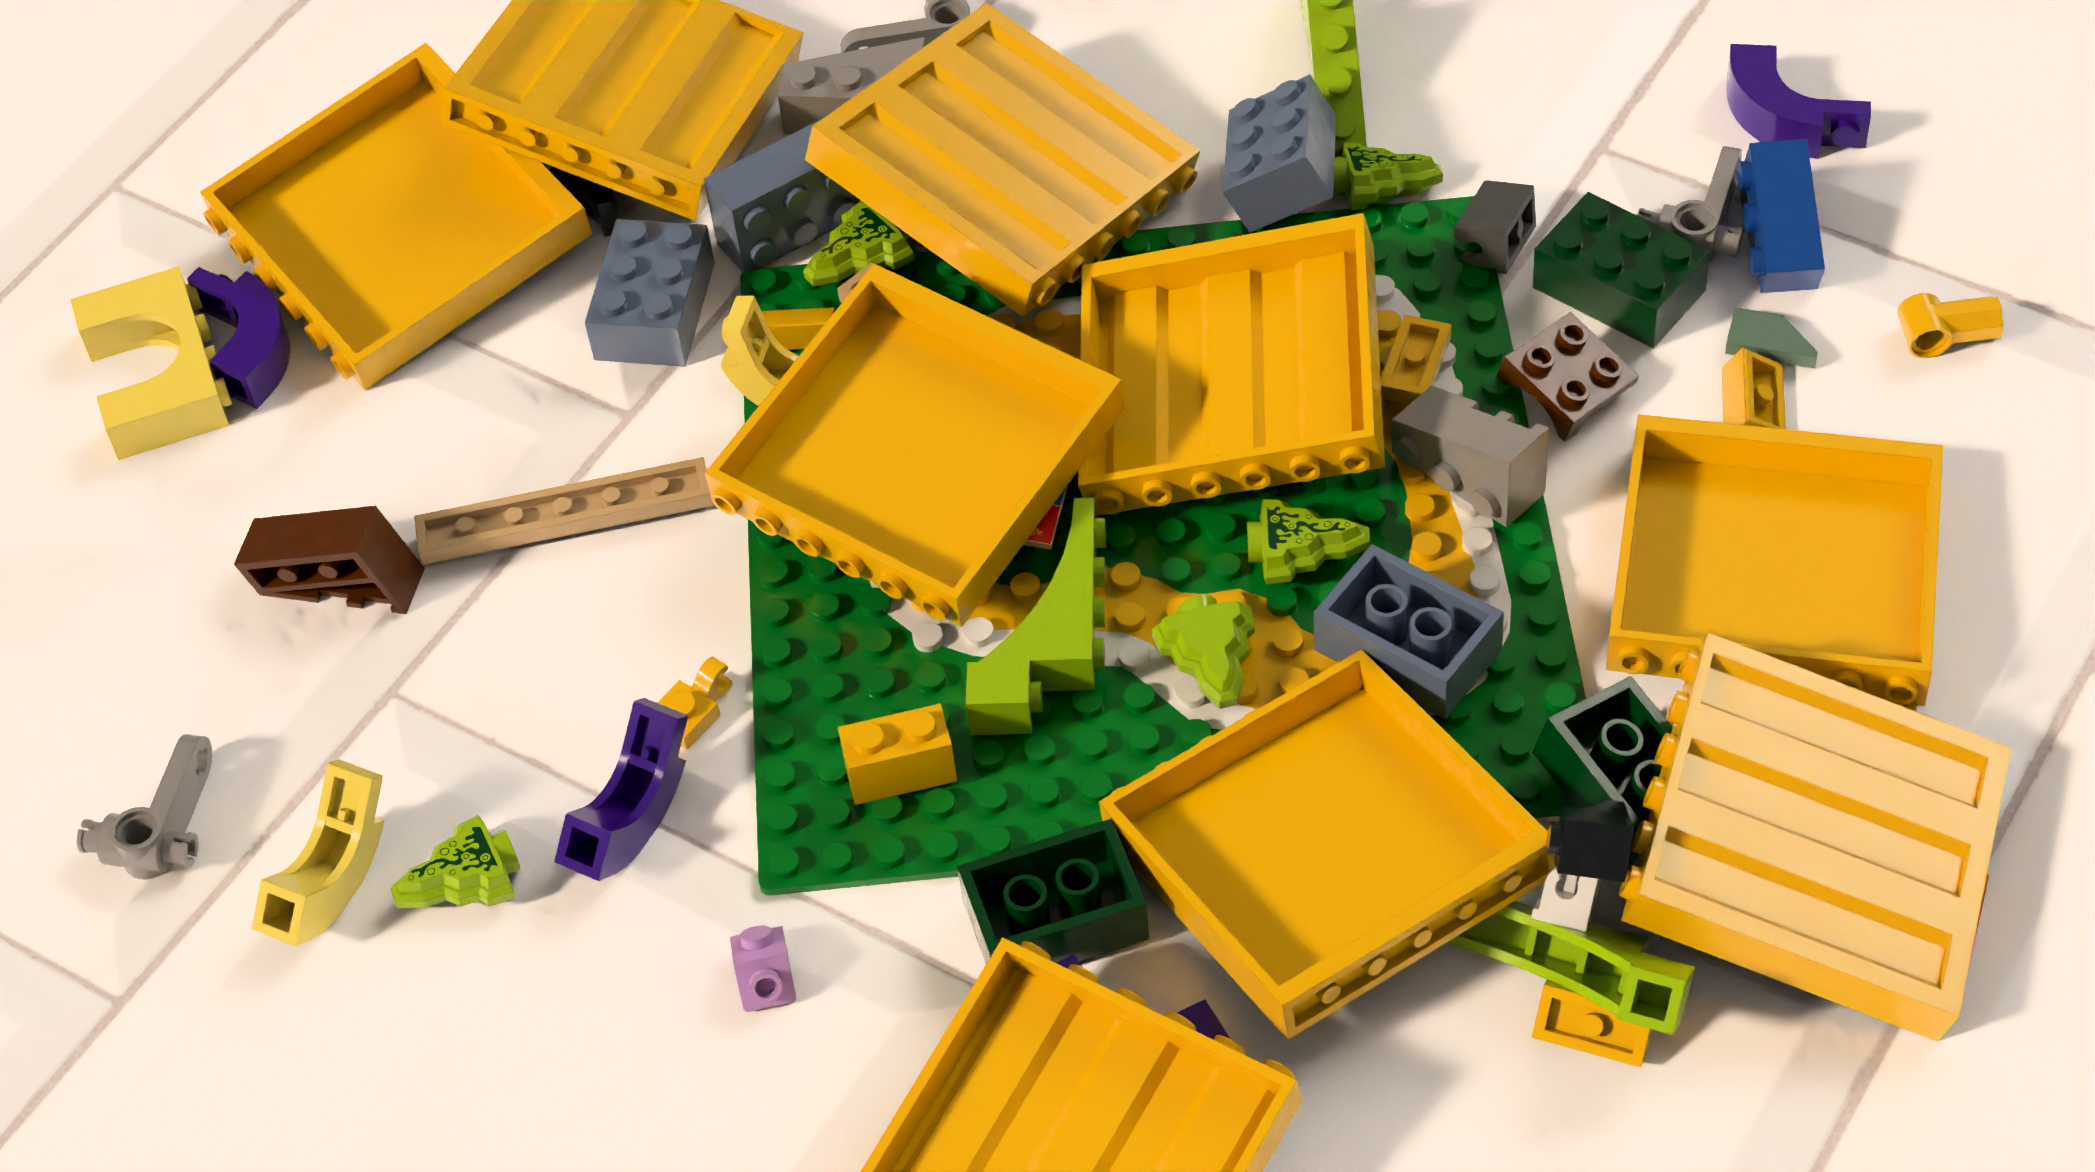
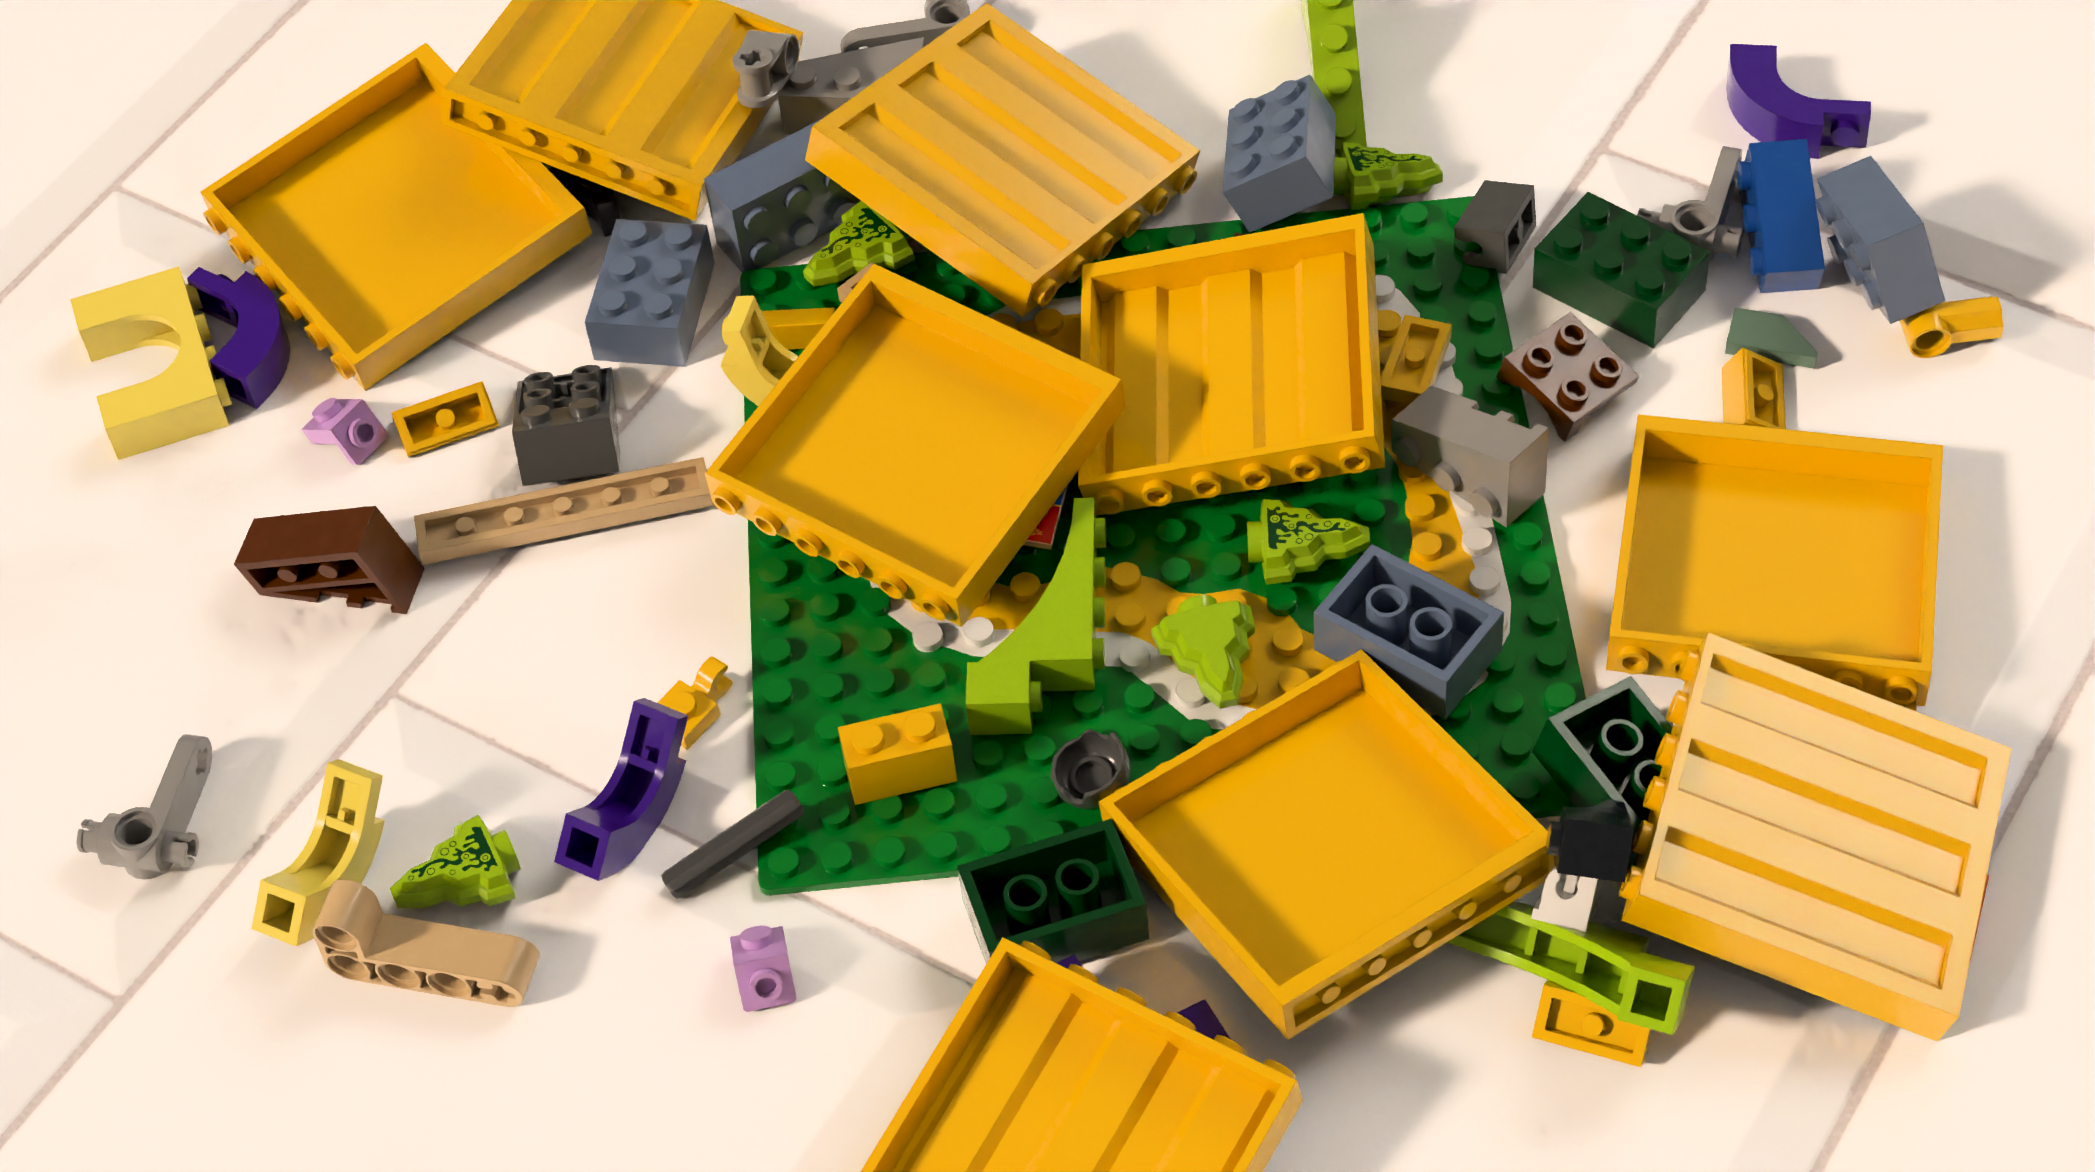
none -> lavender bracket [301,398,388,465]
none -> tan beam [312,880,540,1007]
none -> yellow slope [391,381,499,458]
none -> dark grey slope [512,365,620,486]
none -> dark grey axle [661,789,804,899]
none -> light grey piece [732,30,799,108]
none -> dark grey hair [1050,729,1131,810]
none -> sand blue brick [1816,155,1945,324]

